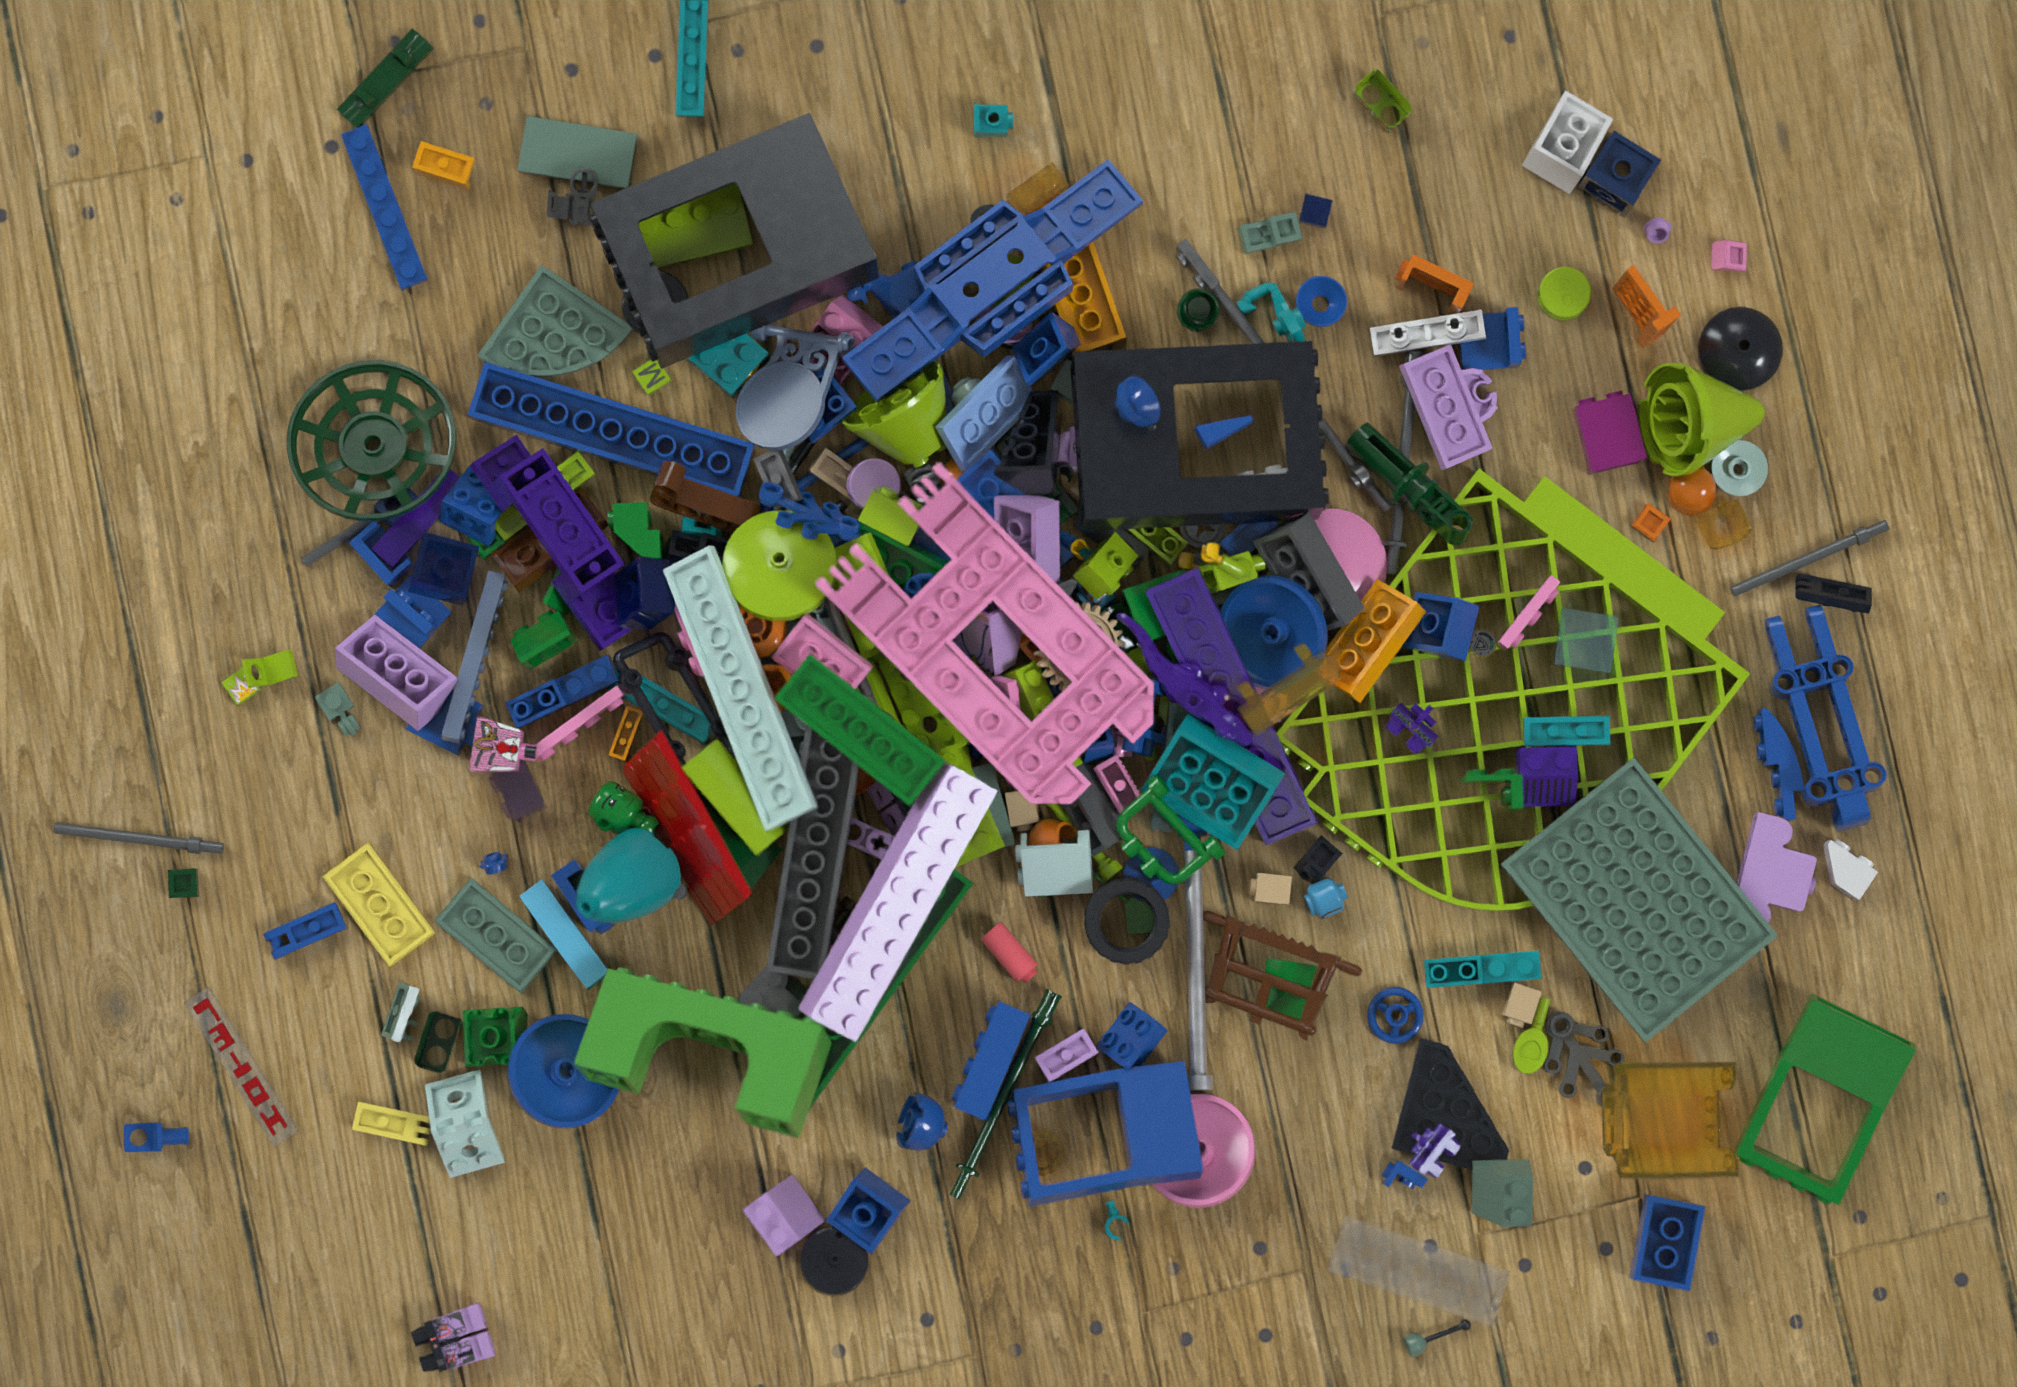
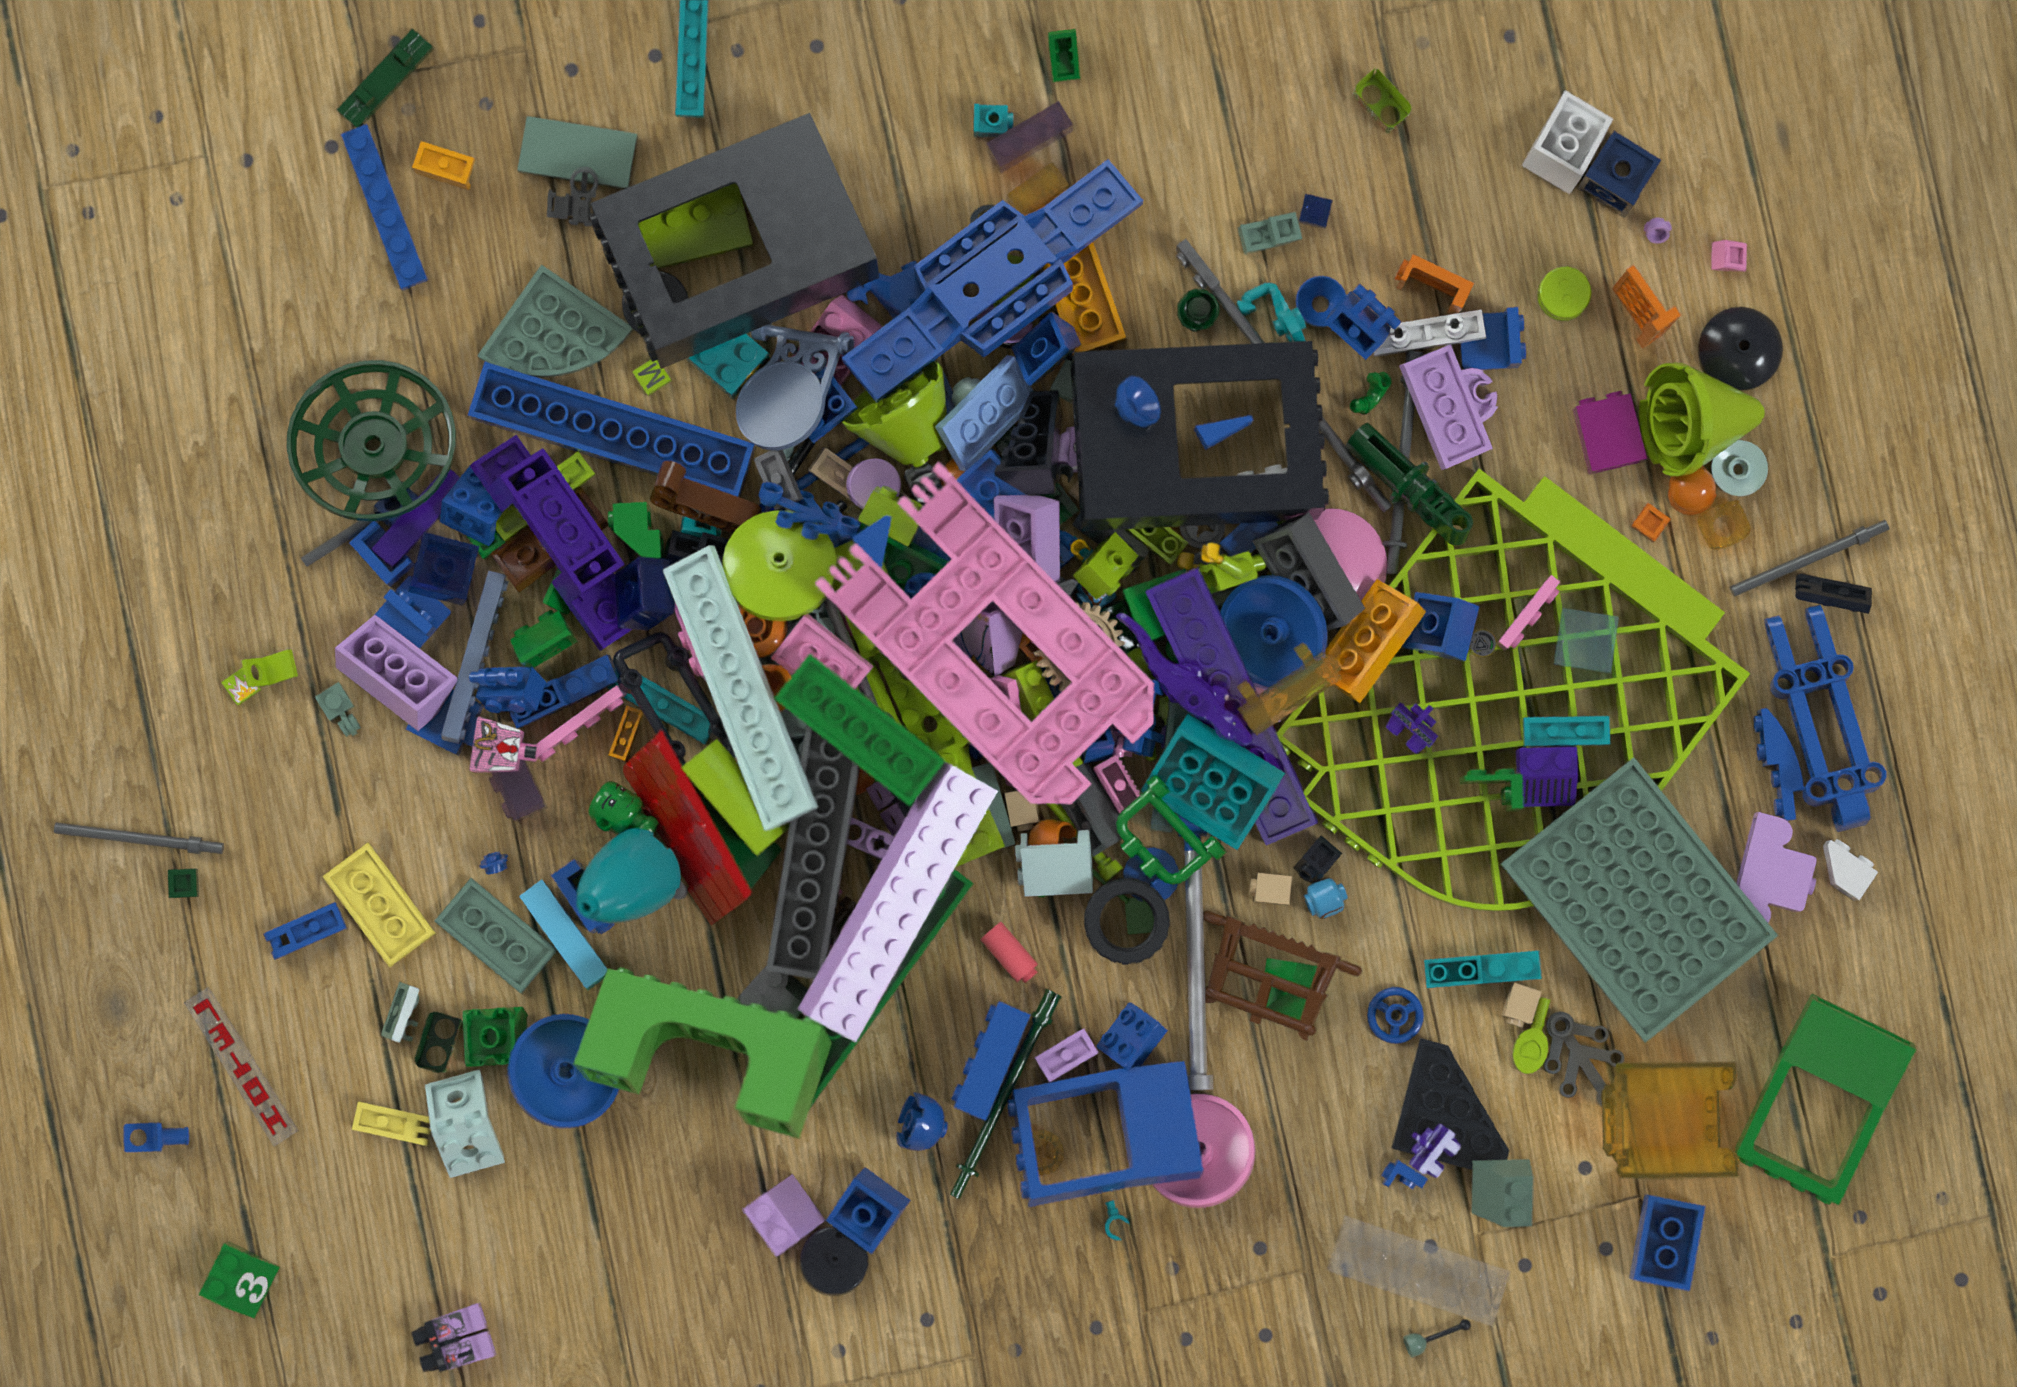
none -> green slope [198,1242,280,1318]
none -> blue brick [469,667,546,713]
none -> blue slope [852,515,892,568]
none -> clear purple brick [986,101,1073,173]
none -> green slope [1047,29,1080,82]
none -> blue brick [1325,284,1402,360]
none -> green piece [1349,371,1392,415]

